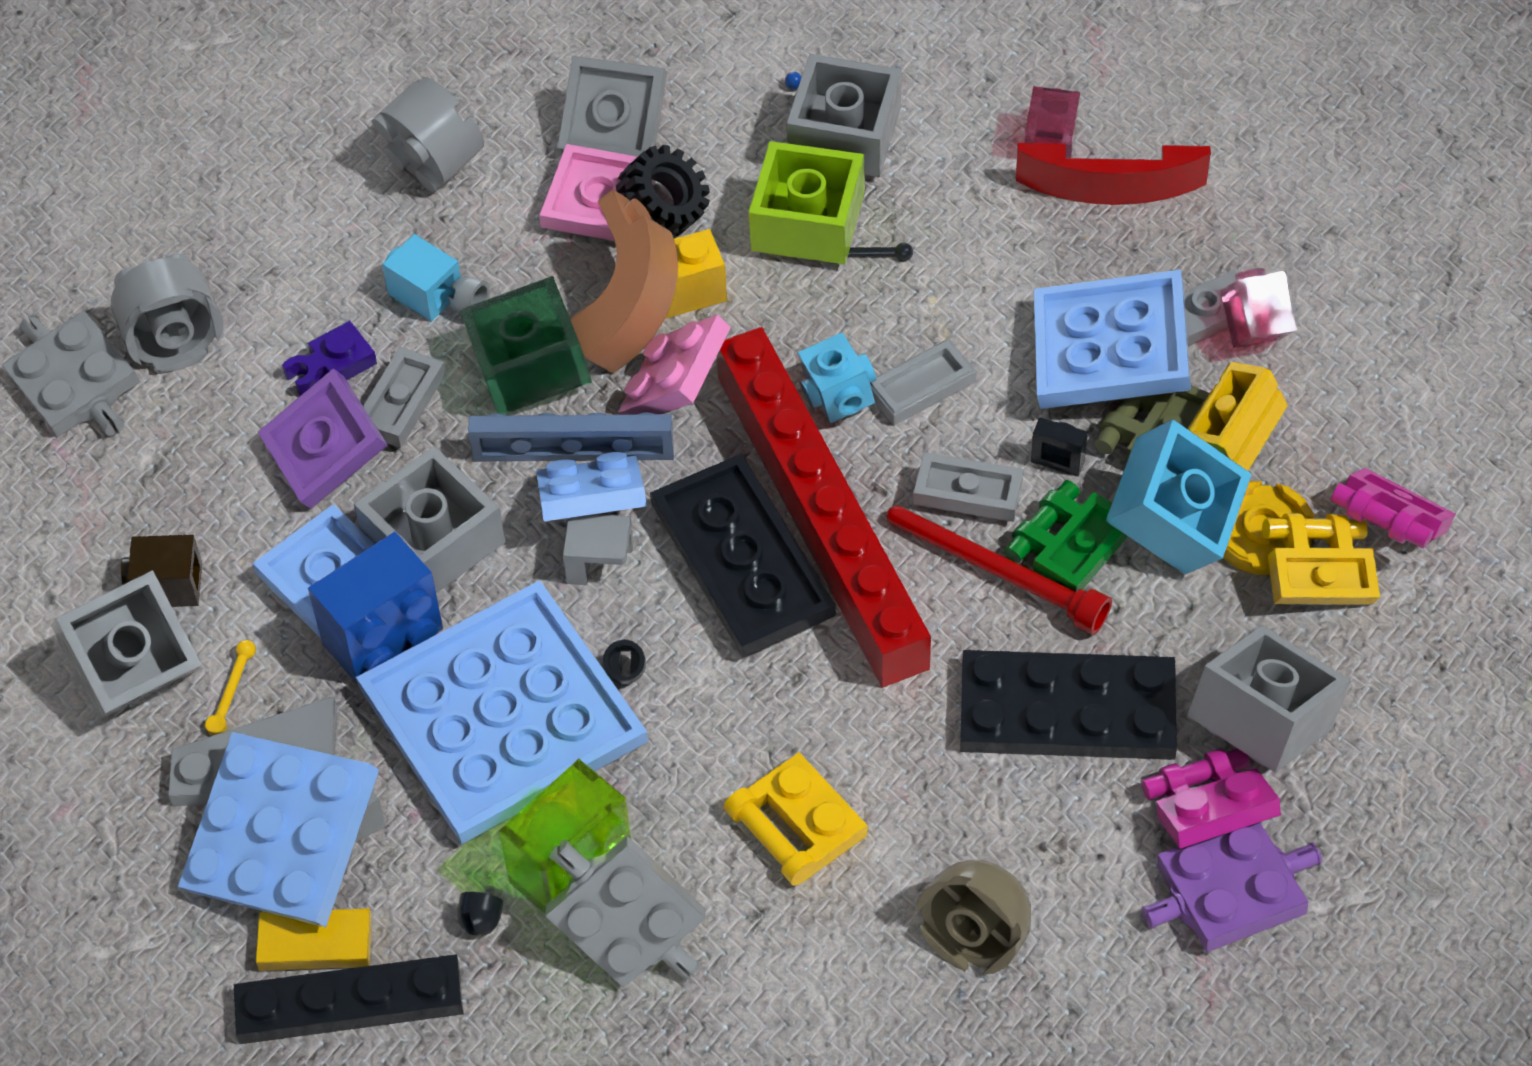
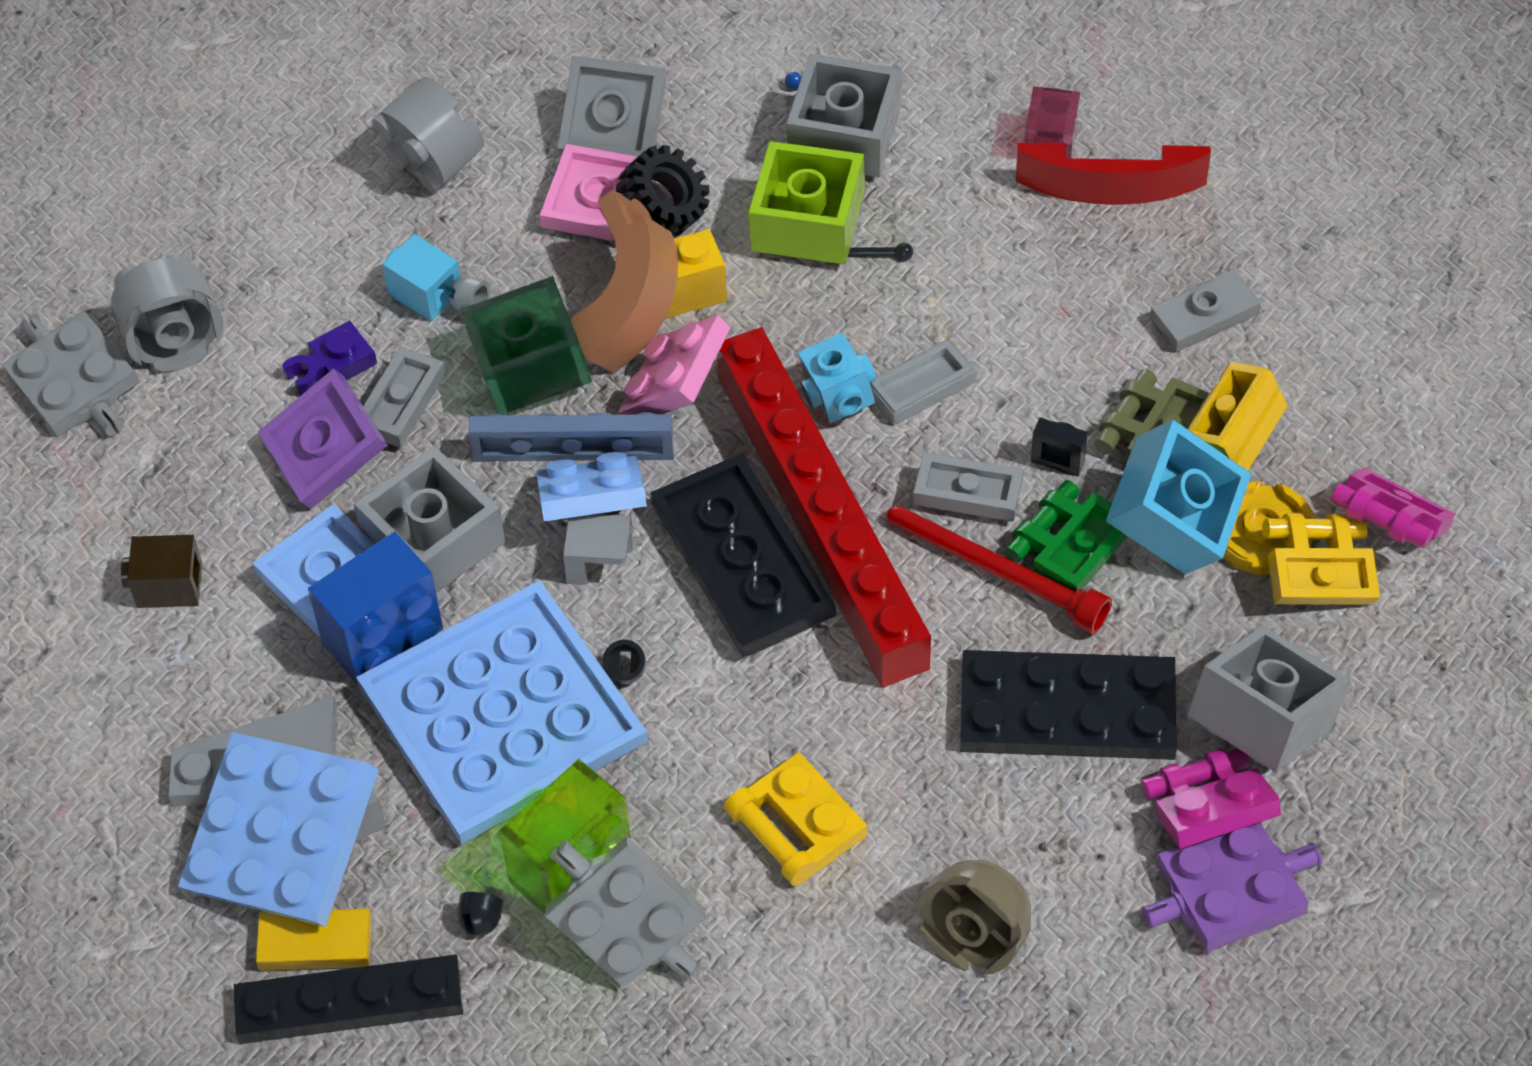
light grey brick [51,570,202,719] -> none
yellow hinge [205,640,256,736] -> none
light blue plate [1034,270,1191,409] -> none
clear pink brick [1220,268,1297,348] -> none

